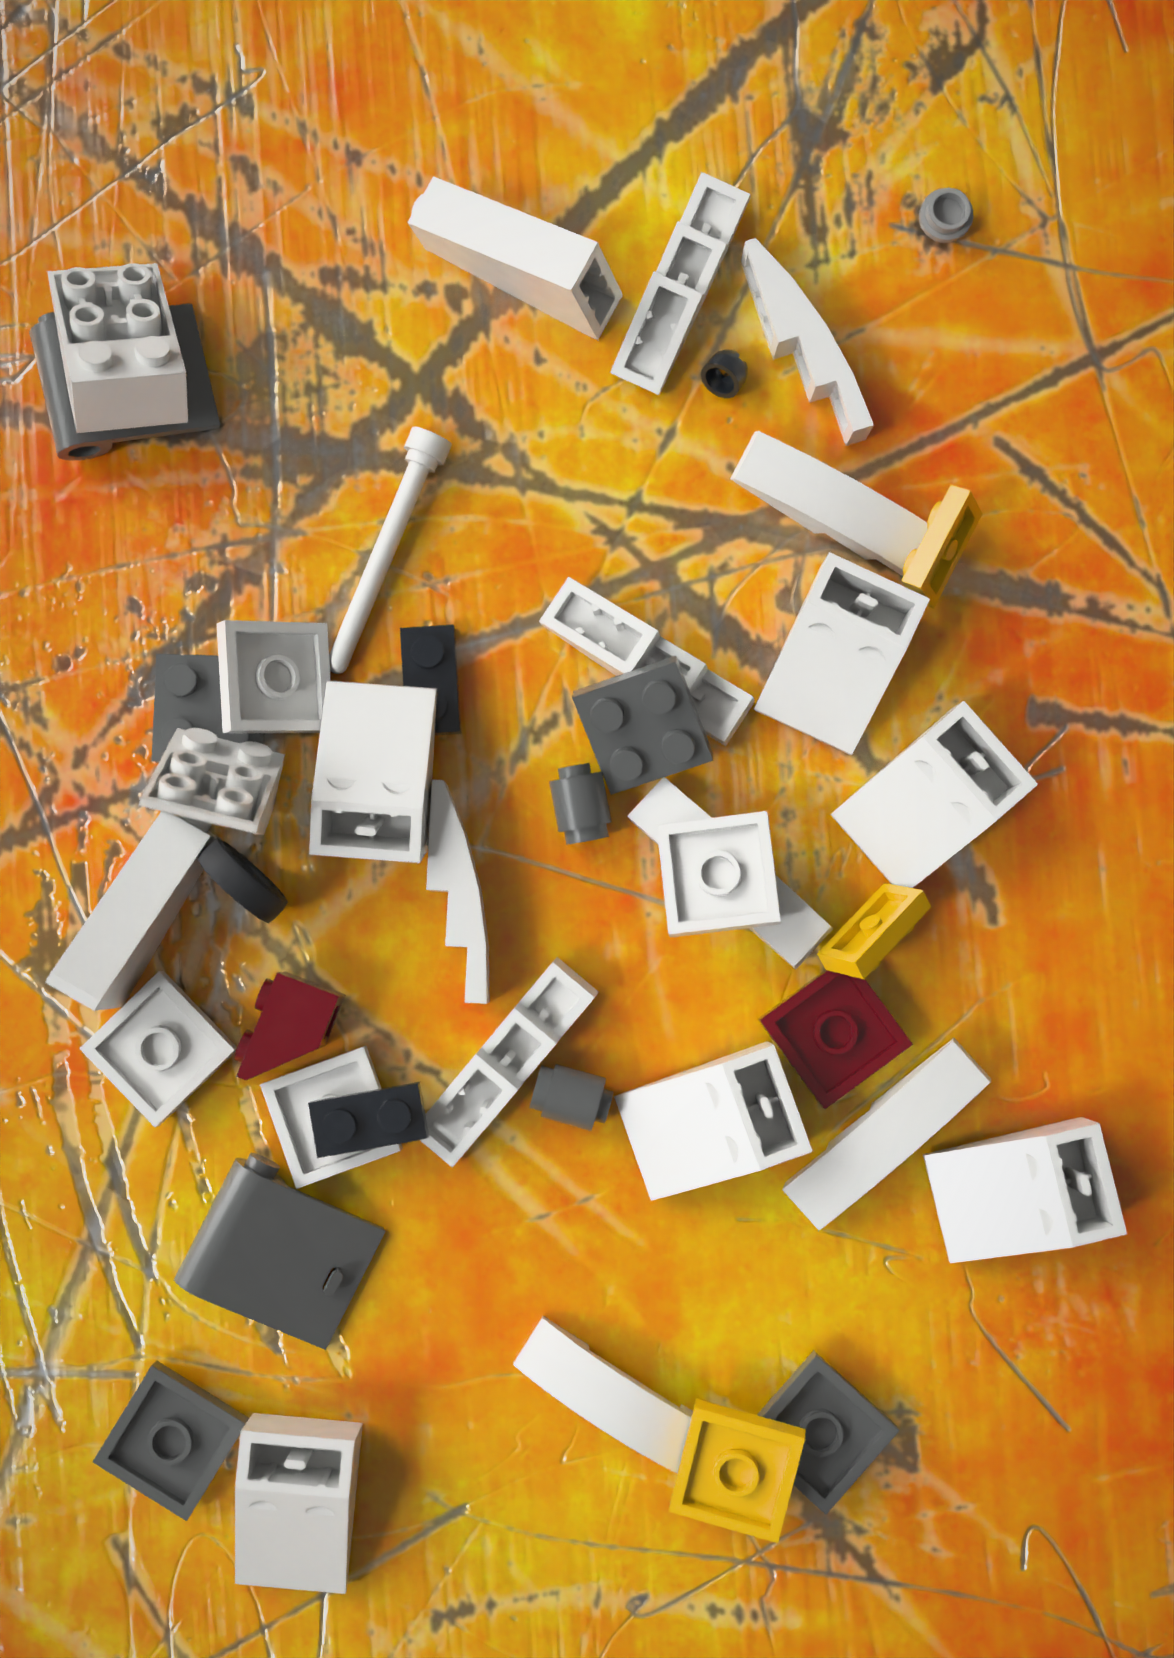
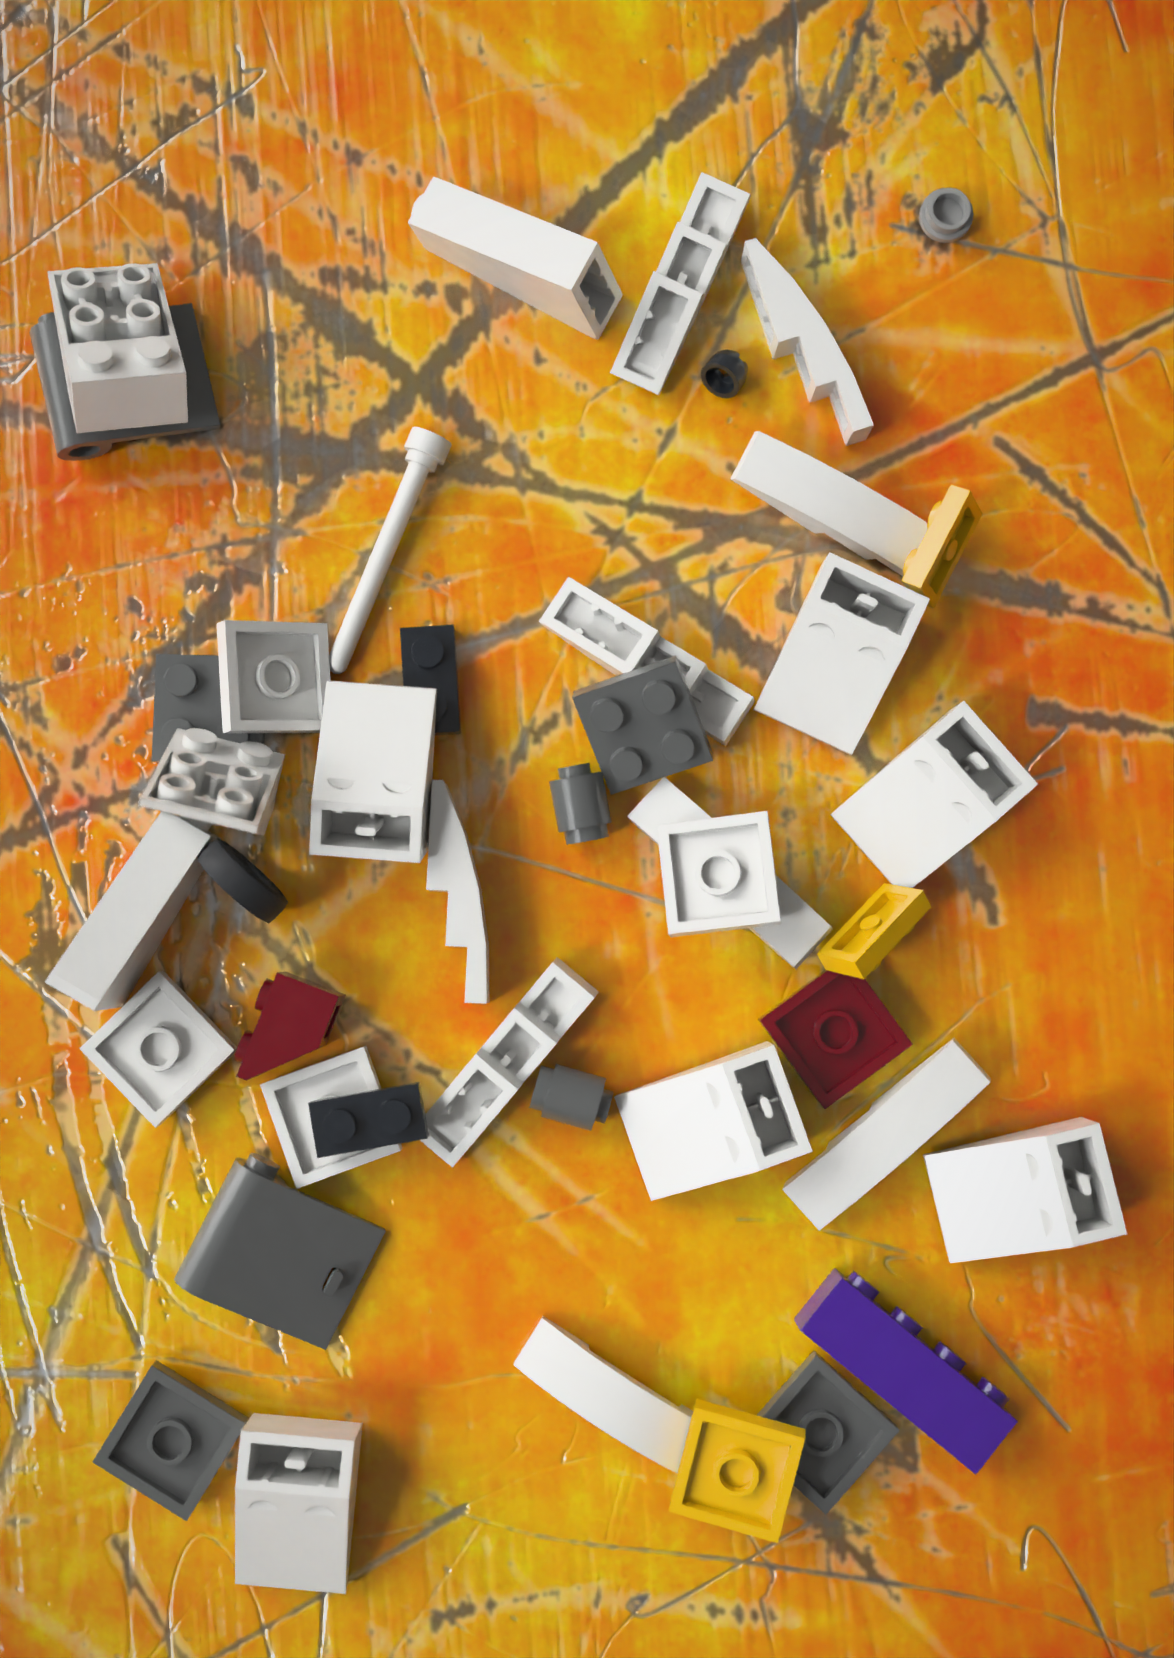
none -> dark purple brick [794,1268,1018,1474]

